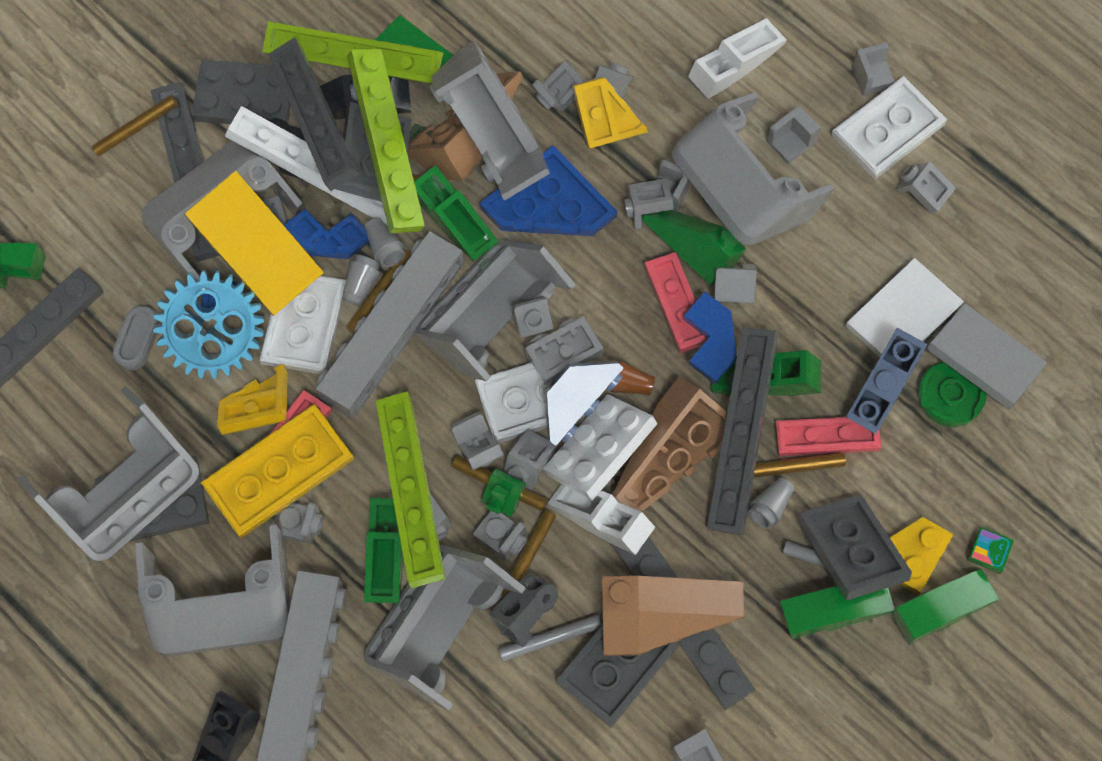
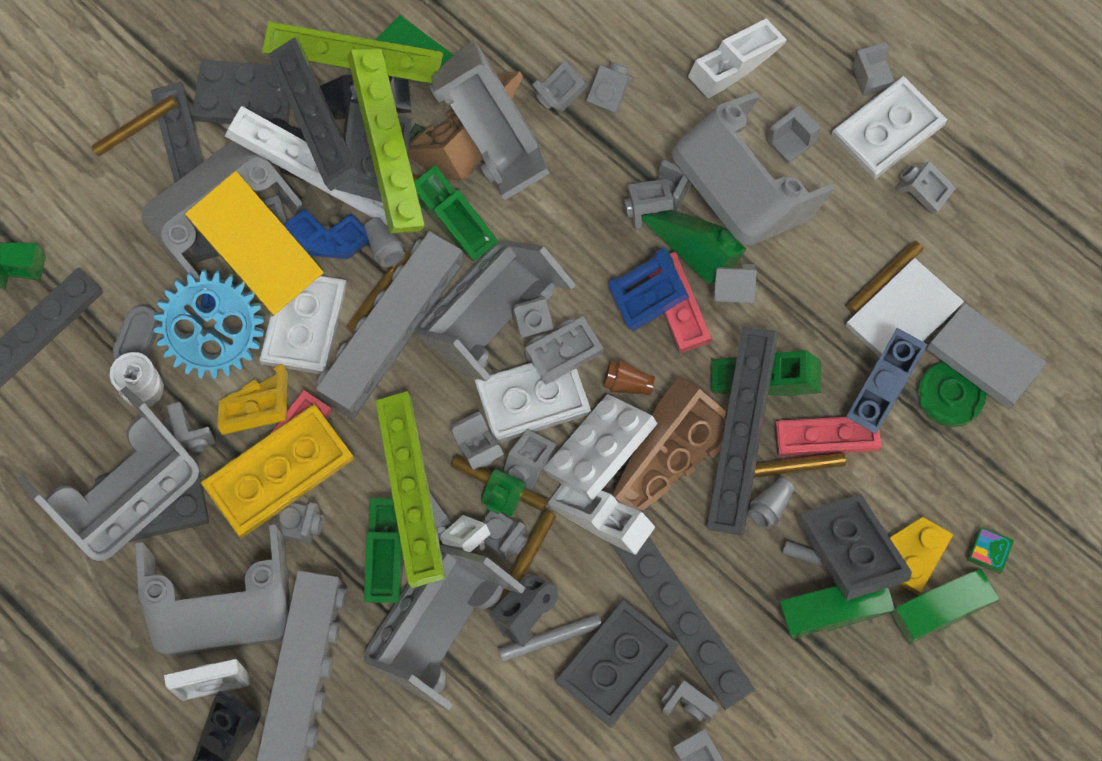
light grey cone [342,255,381,306] -> none
blue plate [479,145,617,236] -> none
slope [545,360,623,446] -> none
yellow wing [572,77,648,149] -> none
medium nougat wedge [602,576,745,656] -> none
blue tile [683,292,737,384] -> none
none -> white wheel [110,352,164,408]
none -> white plate [164,659,251,701]
none -> light grey bracket [165,402,216,453]
none -> white tile [439,515,490,552]
none -> blue plate [608,247,689,331]
none -> light grey bracket [661,681,719,723]
none -> pearl gold bar [846,241,923,315]

